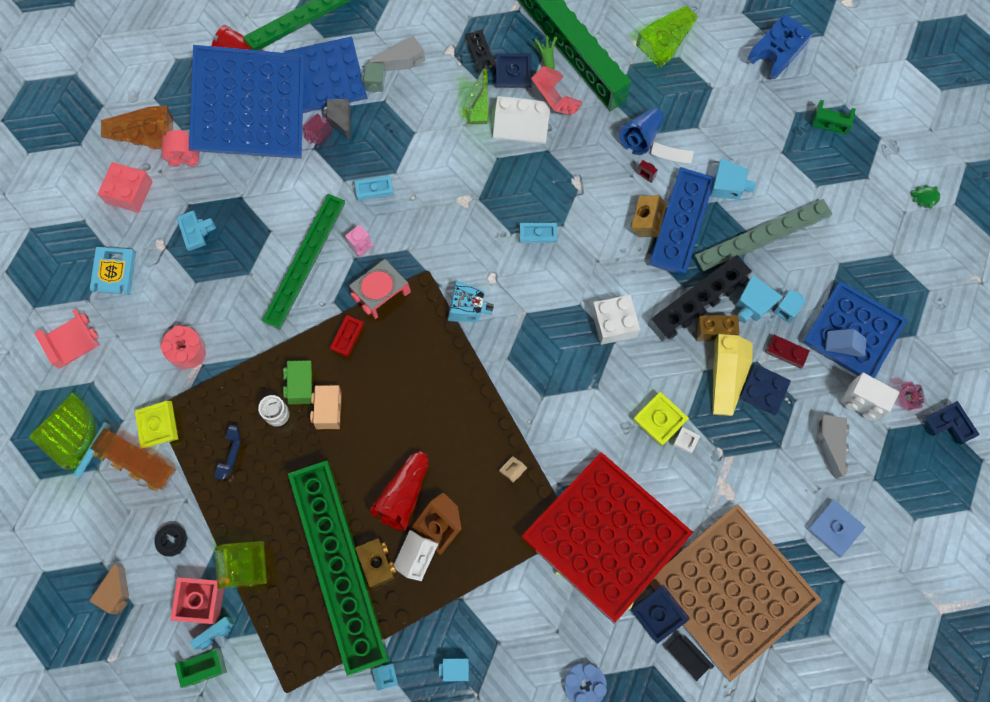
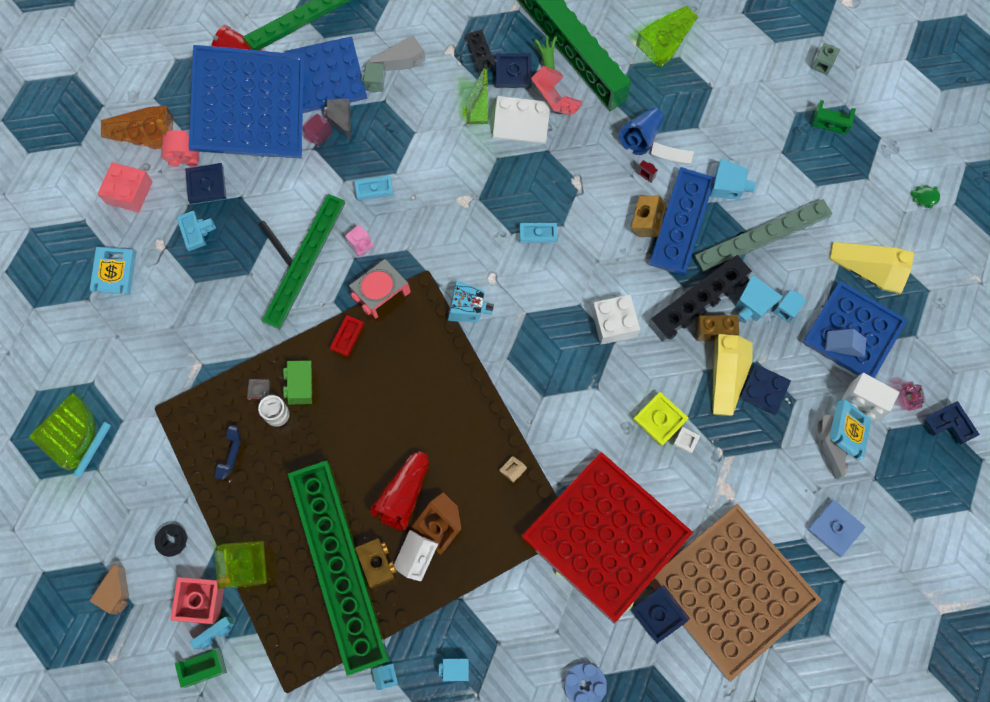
coral panel [34,309,100,369] -> none
clear orange wedge [90,428,177,492] -> none
neon yellow plate [134,401,178,449] -> none
coral brick [160,325,206,370] -> none
light nougat brick [310,386,342,429] -> none
black panel [666,634,714,681] -> none
blue brick [747,13,813,79] -> none
dark red plate [766,335,810,369] -> none
none -> dark blue plate [185,163,227,204]
none -> clear plate [247,379,270,400]
none -> black bar [259,221,293,267]
none -> sand green brick [811,43,840,75]
none -> medium azure container [829,399,871,460]
none -> light yellow wedge [830,242,914,294]

